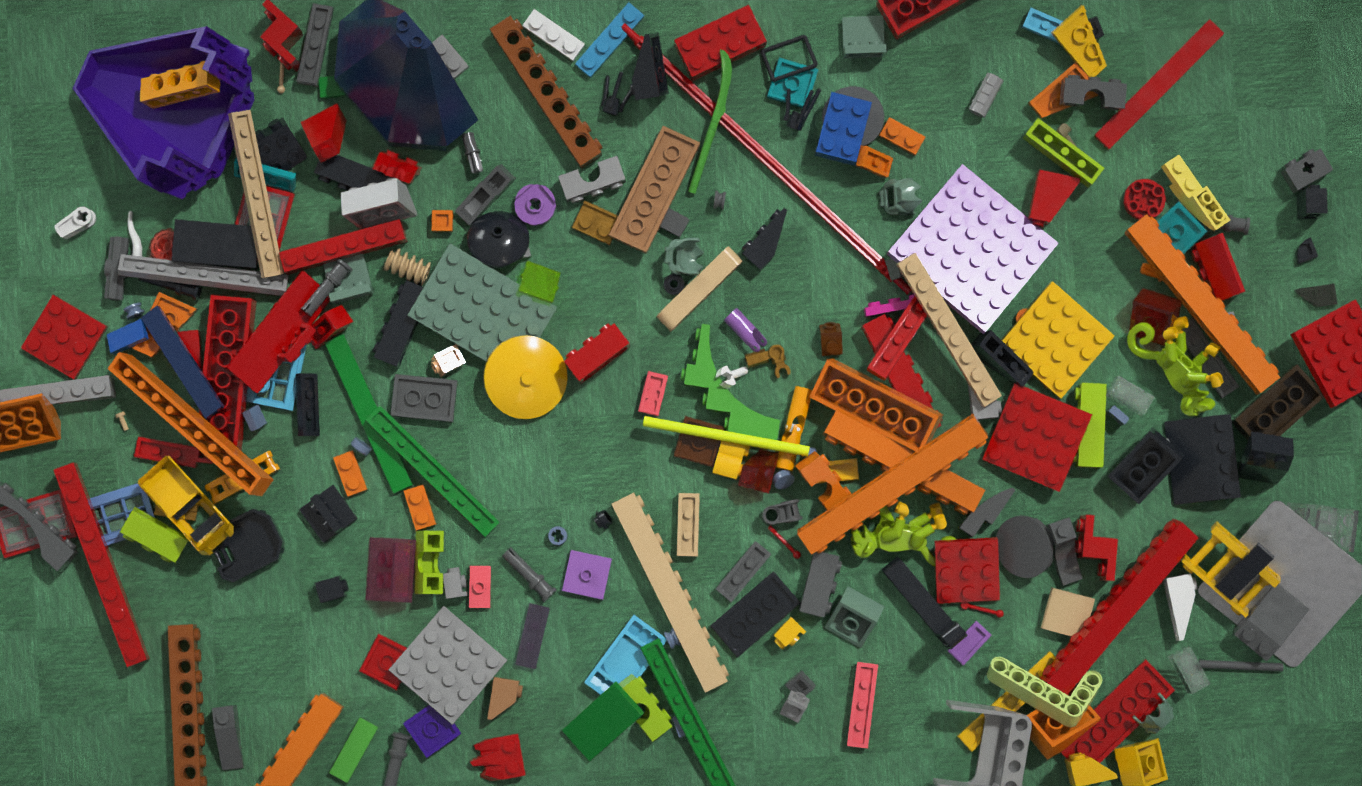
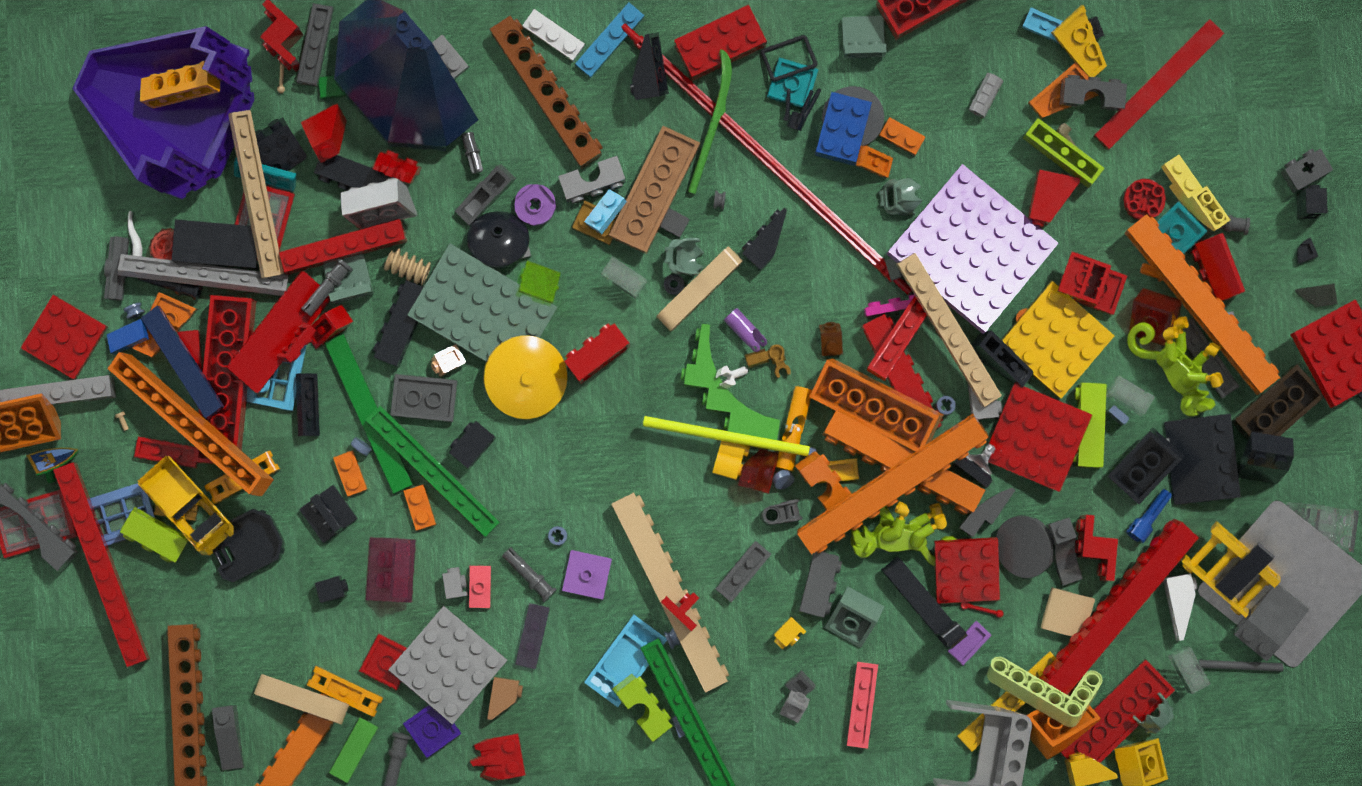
white piece [54,207,96,239] -> none
sand blue tile [242,405,267,431] -> none
lime arch [415,531,444,594] -> none
orange plate [432,210,453,232] -> none
green tile [562,682,644,762] -> none
black plate [594,509,613,529] -> none
black plant [601,72,632,116] -> none
coral plate [638,371,668,417] -> none
reddish brown plate [674,416,725,468] -> none
tan plate [677,493,700,557] -> none
black tile [710,571,801,658] -> none
red hinge [768,525,801,559] -> none
none -> shield [26,448,79,483]
none -> tan beam [254,674,349,725]
none -> light orange plate [306,666,383,717]
none -> black brick [449,421,496,470]
none -> medium azure plate [584,189,627,234]
none -> clear brick [601,256,647,300]
none -> red bracket [661,592,699,632]
none -> sand blue bush [936,396,956,415]
none -> piece [954,444,996,487]
none -> red bracket [1057,252,1127,315]
none -> blue piece [1126,489,1172,544]

